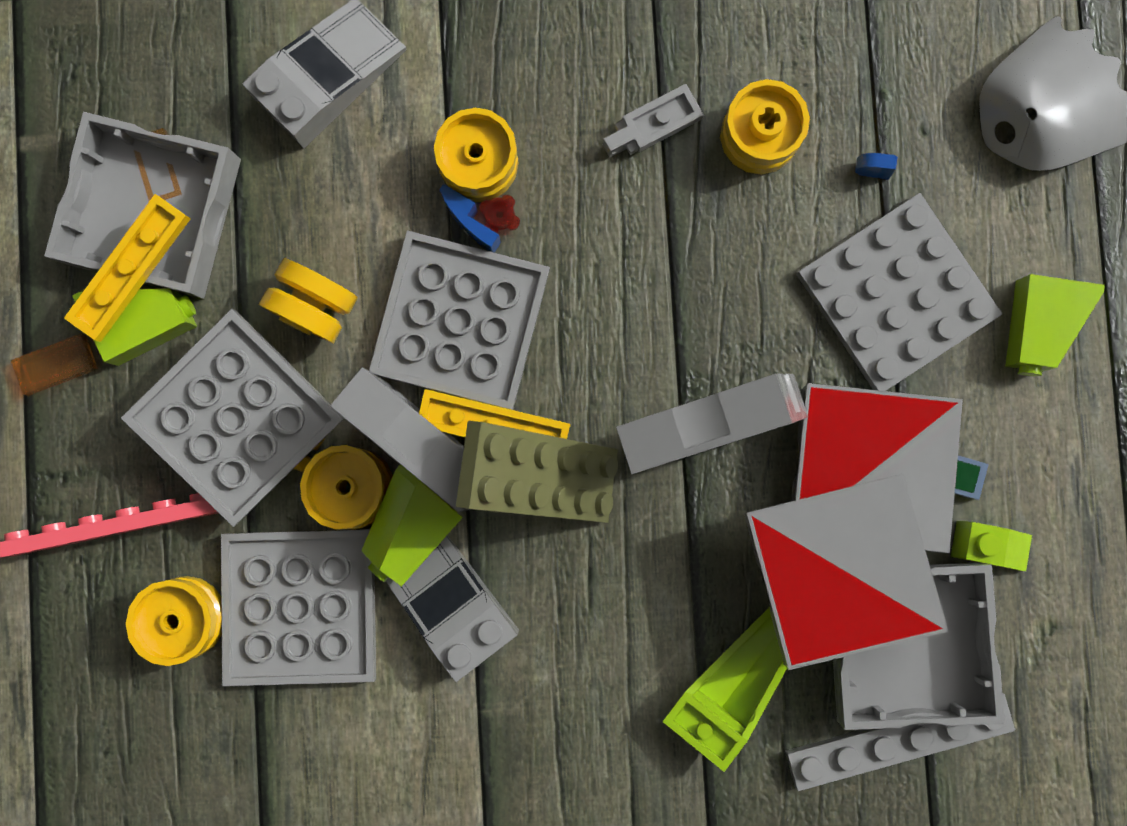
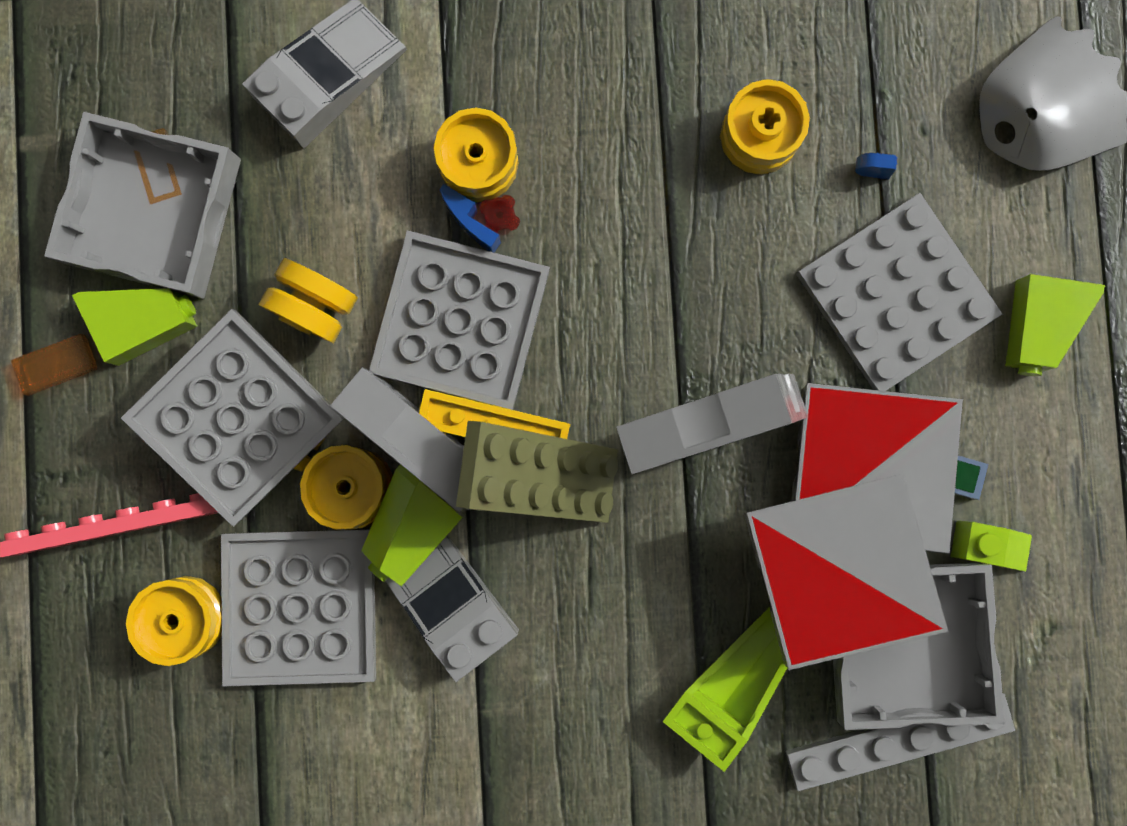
yellow plate [64,194,191,342] -> none
light grey hinge [602,84,704,158] -> none

